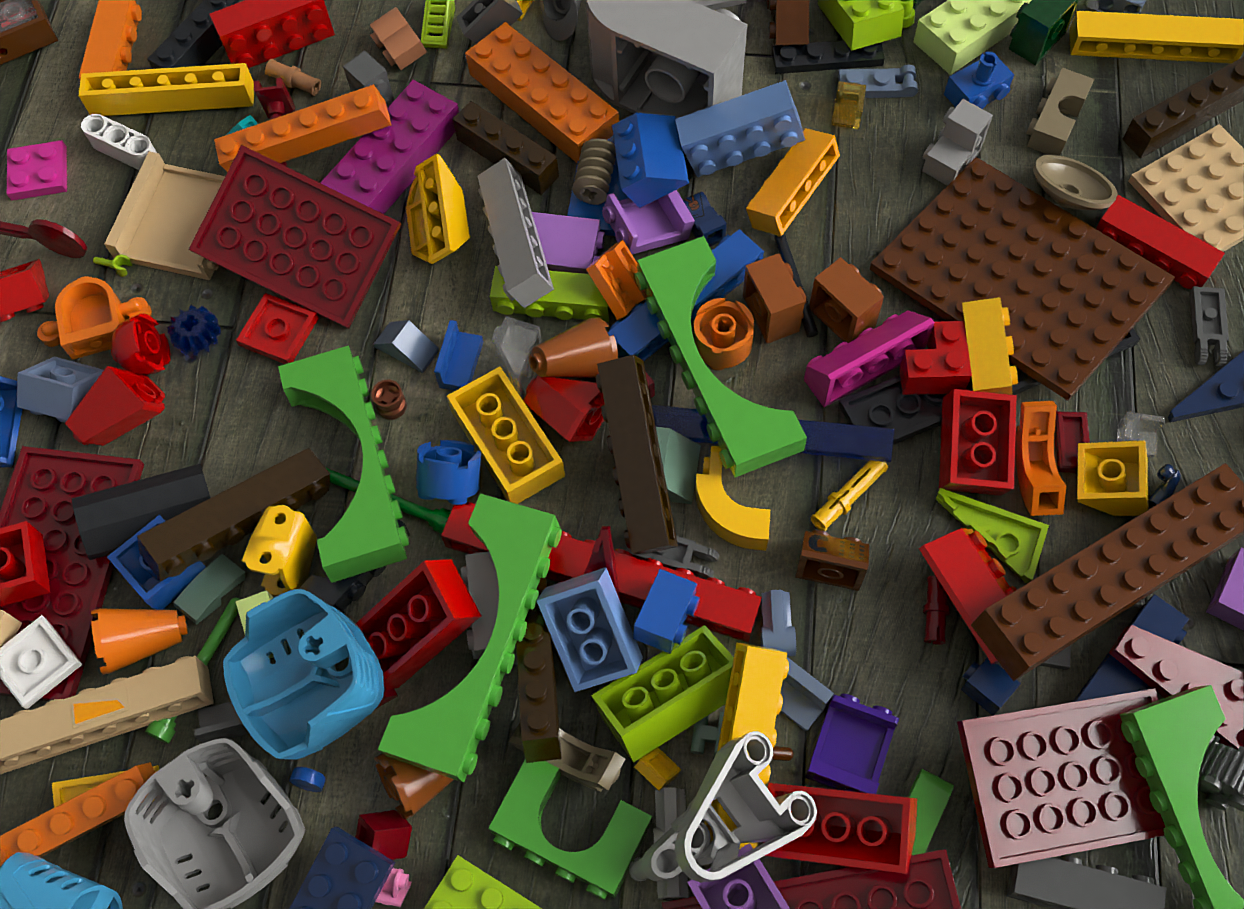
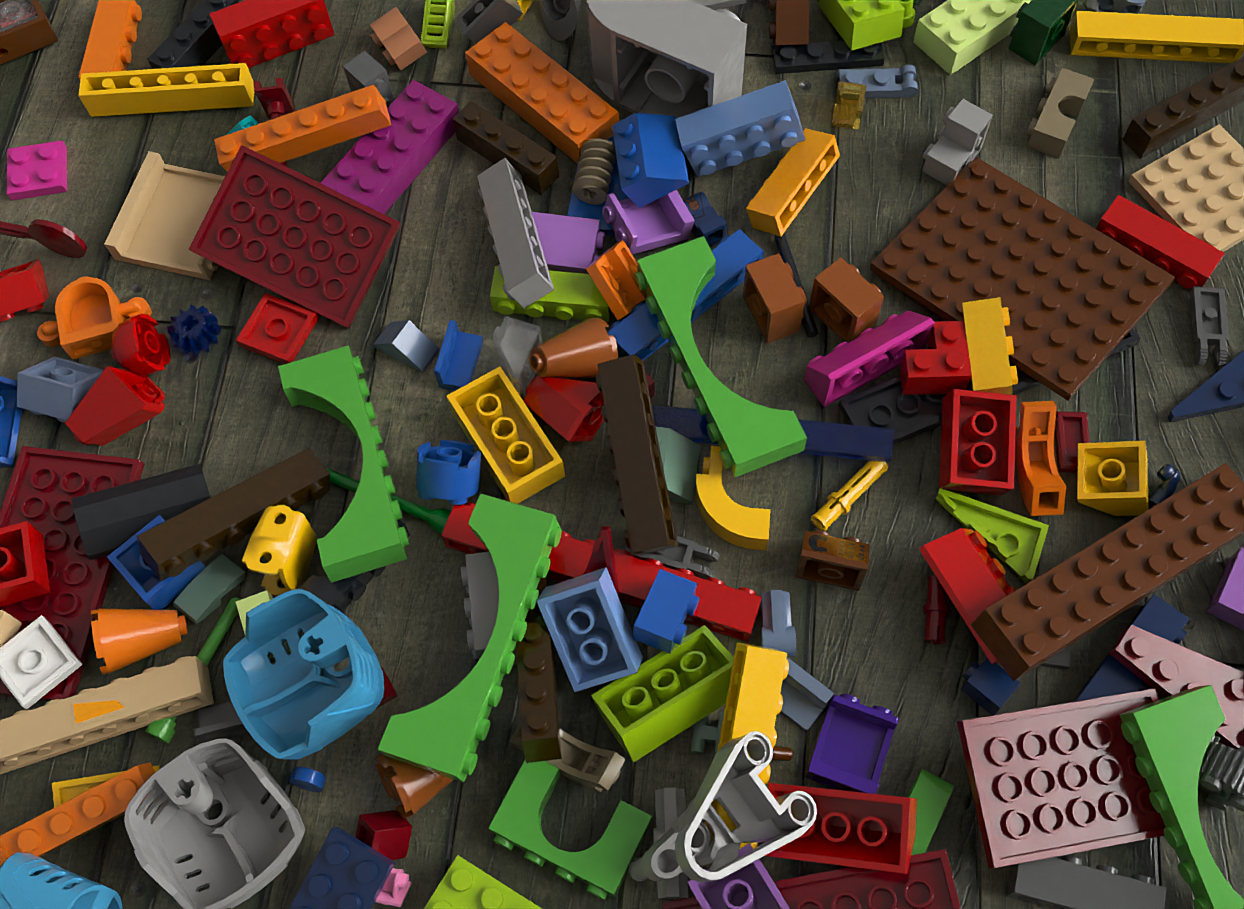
white beam [81,114,157,170] -> none
lime hand [93,254,132,277] -> none
medium nougat pin [265,59,321,96] -> none
red brick [356,559,482,690] -> none
copper wheel [371,379,407,420] -> none
yellow wedge [406,153,470,264] -> none
yellow tile [634,747,681,791] -> none
orange brick [693,298,754,370] -> none
blue brick [944,52,1014,109] -> none
dark tan dish [1033,155,1118,210] -> none
clear panel [1117,412,1165,458] -> none

